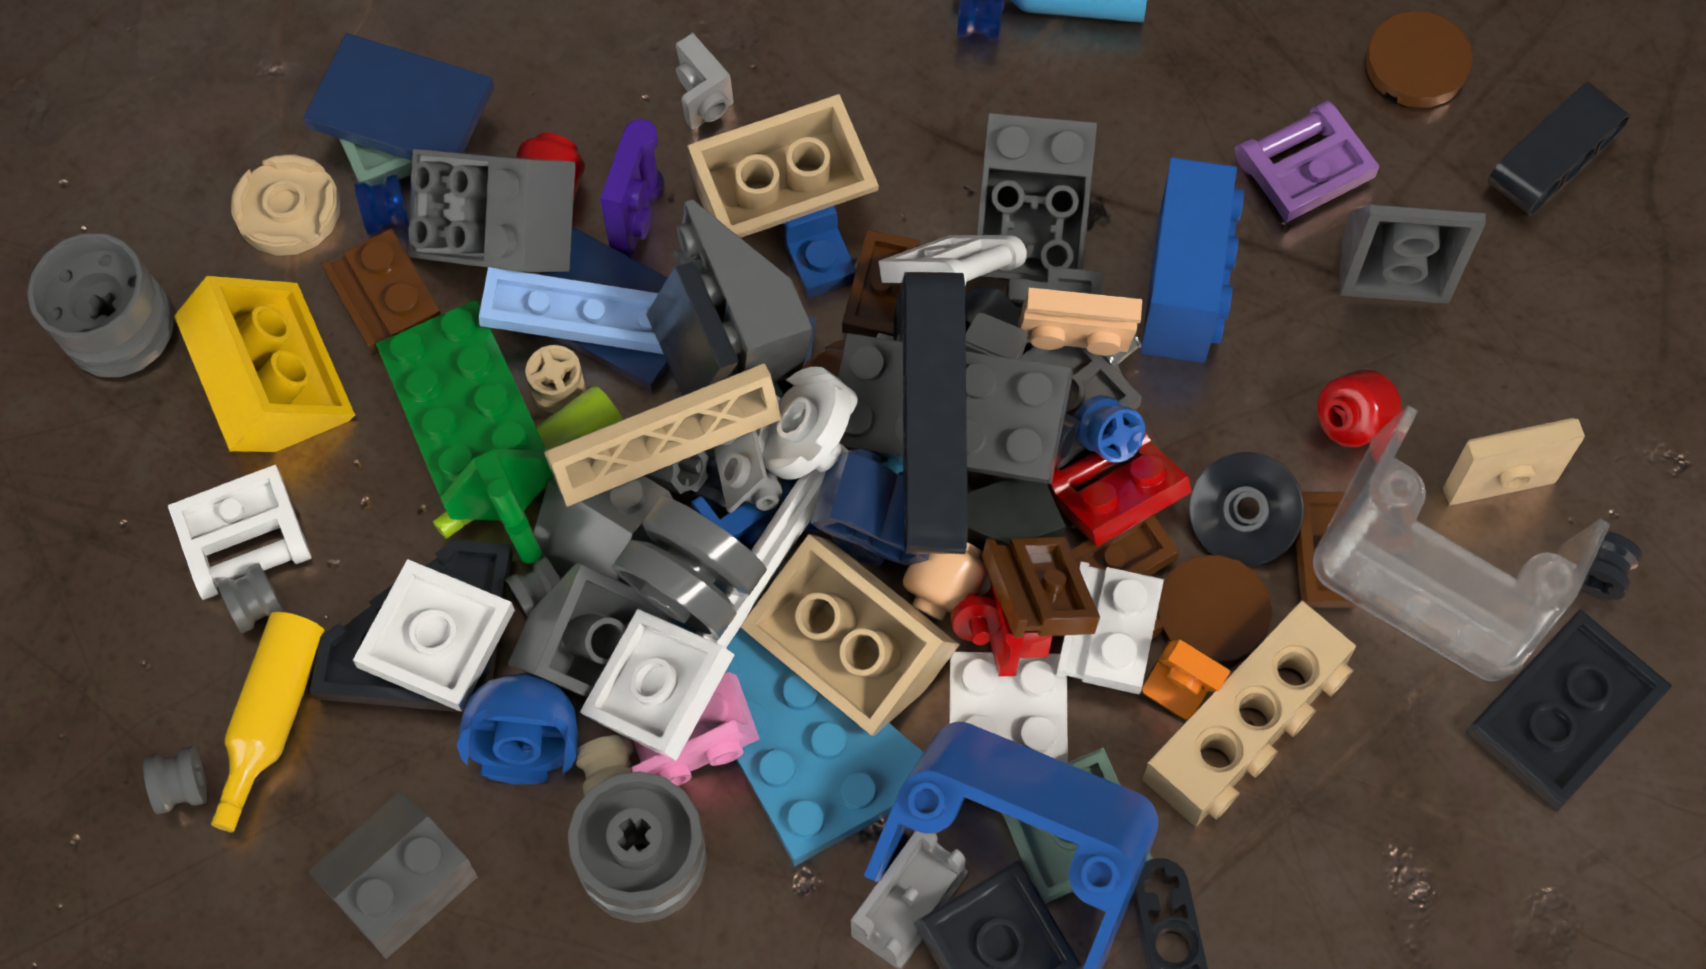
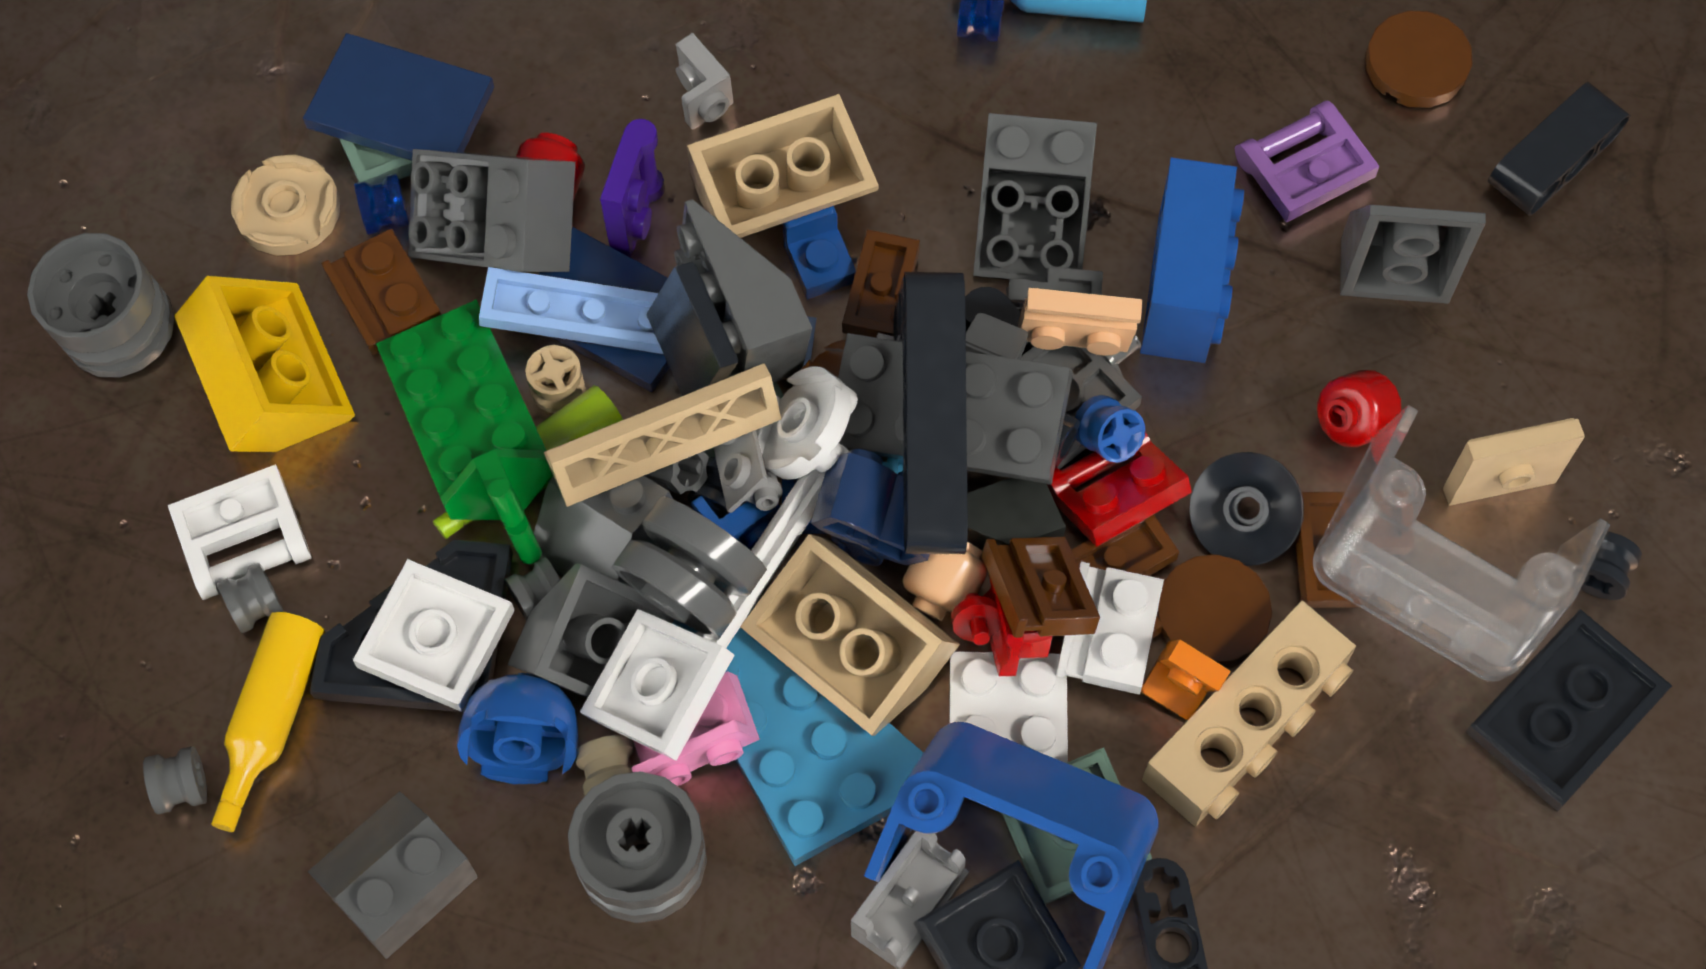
white plate [879,235,1027,285] -> none

